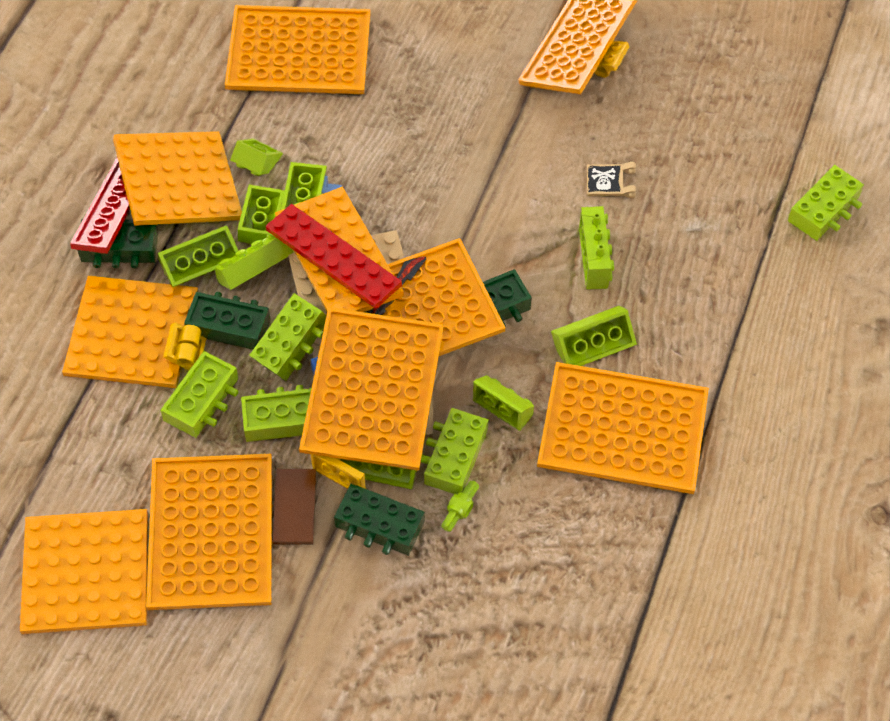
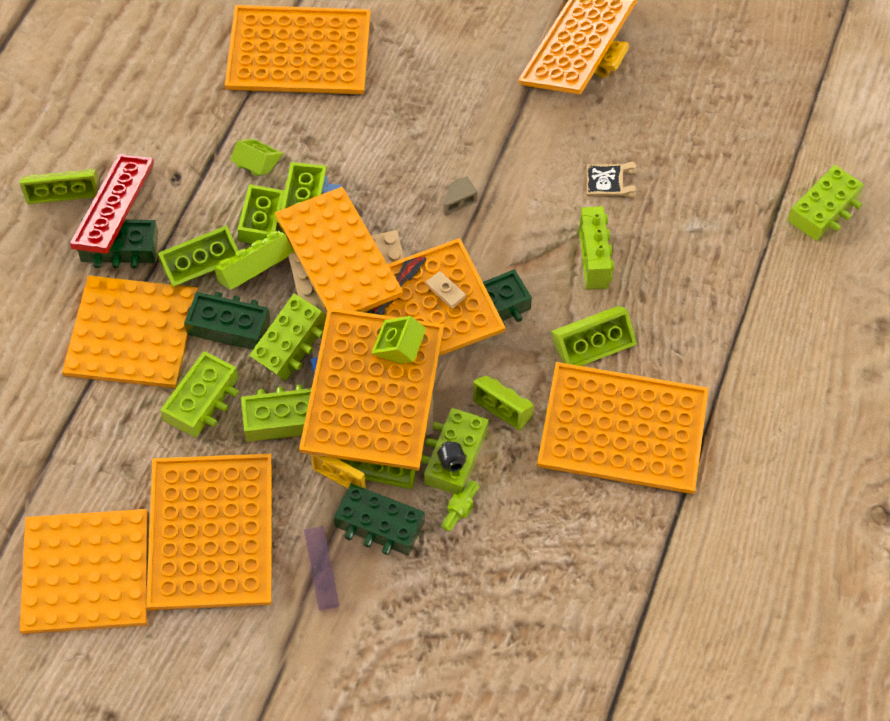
light orange plate [113,131,242,226] -> none
yellow plate [163,322,206,370] -> none
red plate [265,204,402,309] -> none
reddish brown tile [272,469,316,545] -> none
none -> lime slope [19,169,100,204]
none -> slope [304,526,339,610]
none -> lime slope [371,316,426,364]
none -> tan plate [426,271,466,309]
none -> black head [437,441,466,472]
none -> dark tan slope [443,176,477,216]

